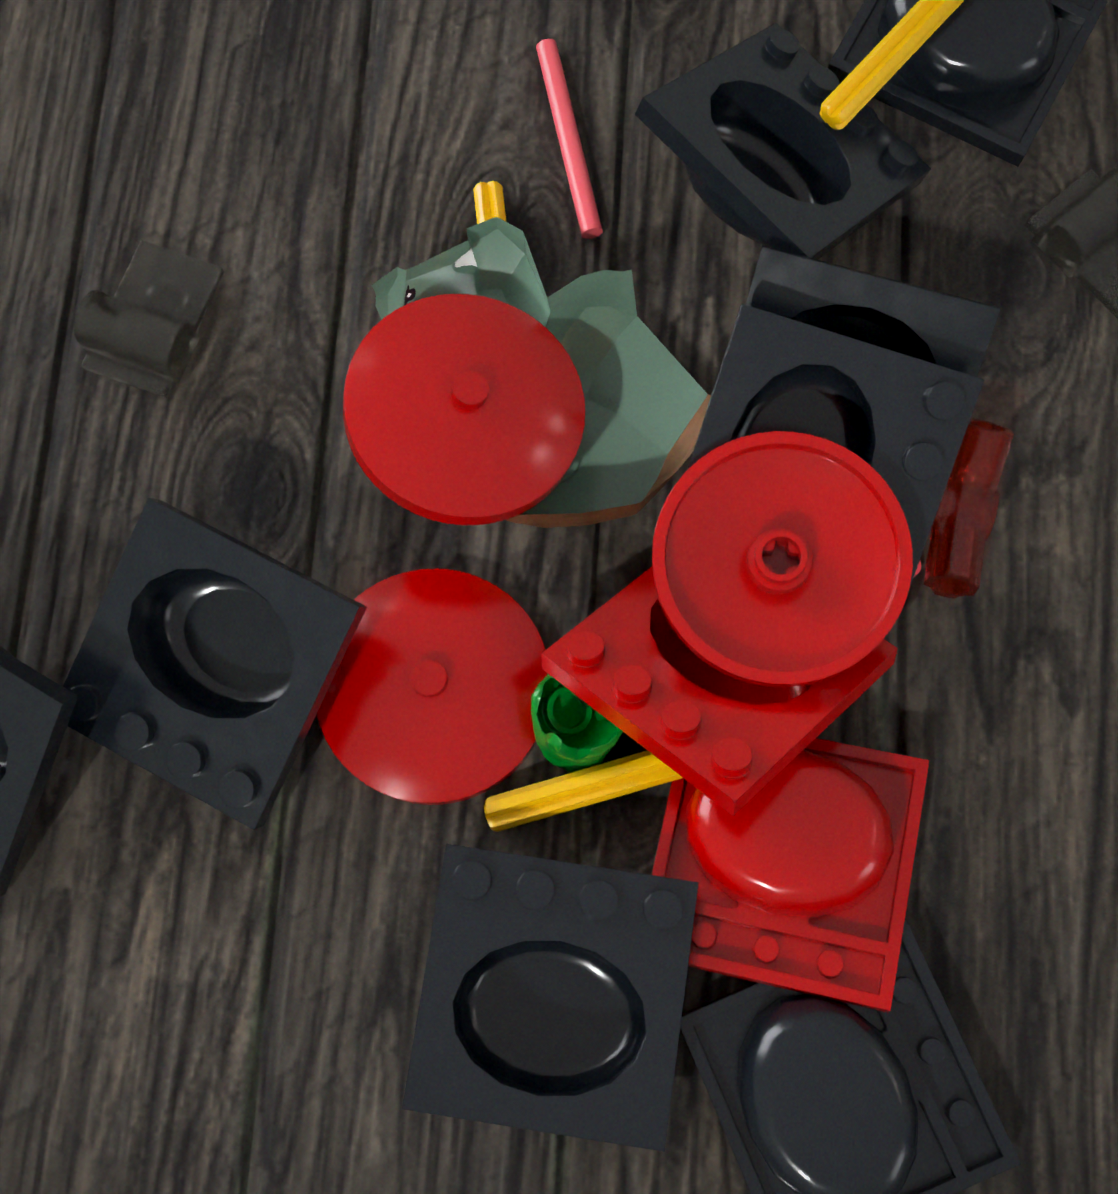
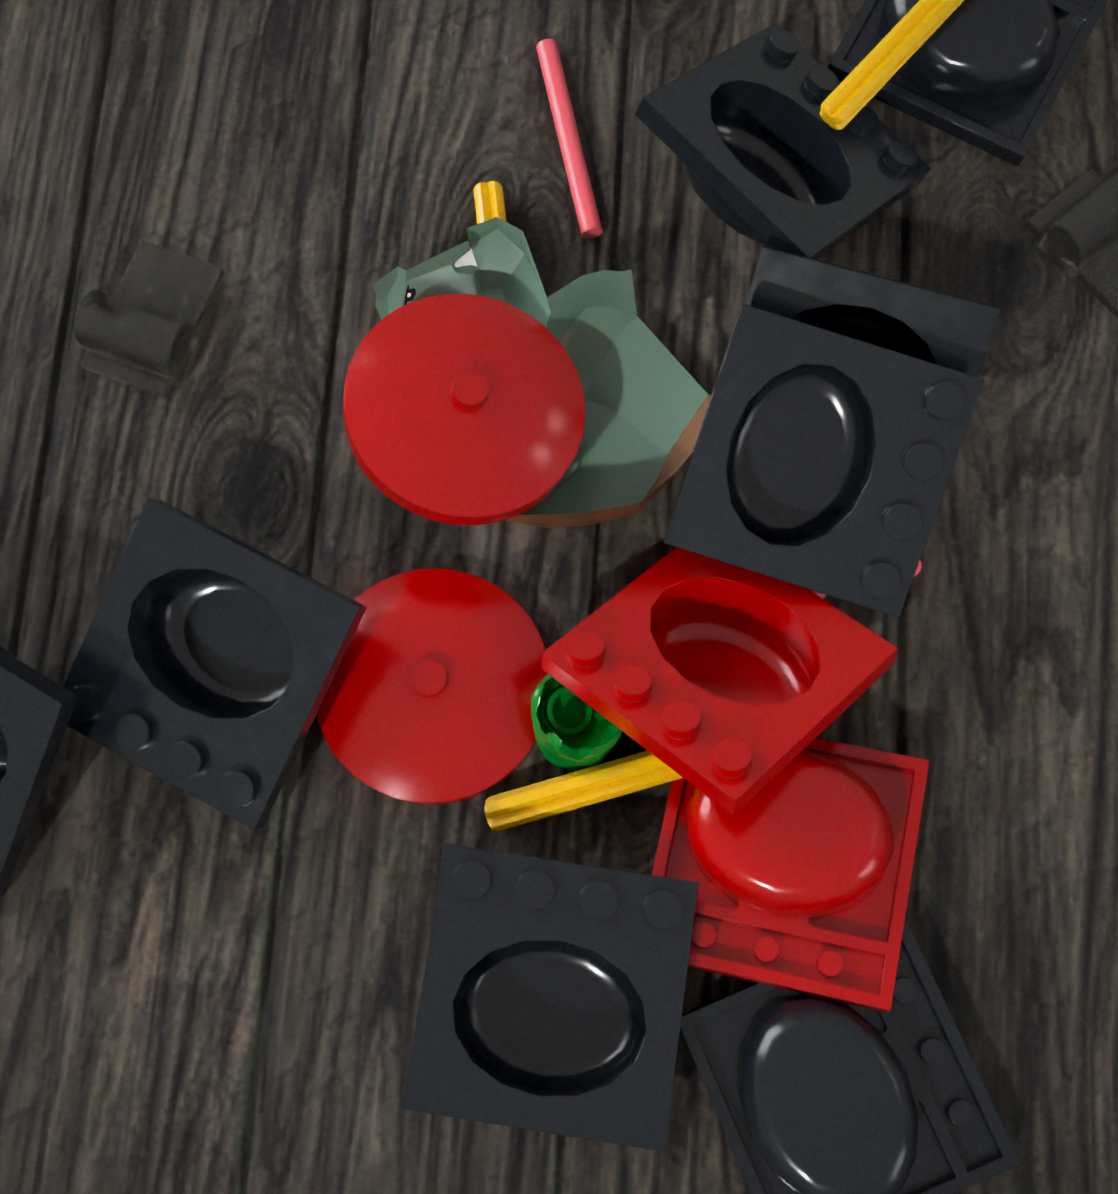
red dish [652,431,913,687] -> none
clear red piece [924,418,1014,599] -> none

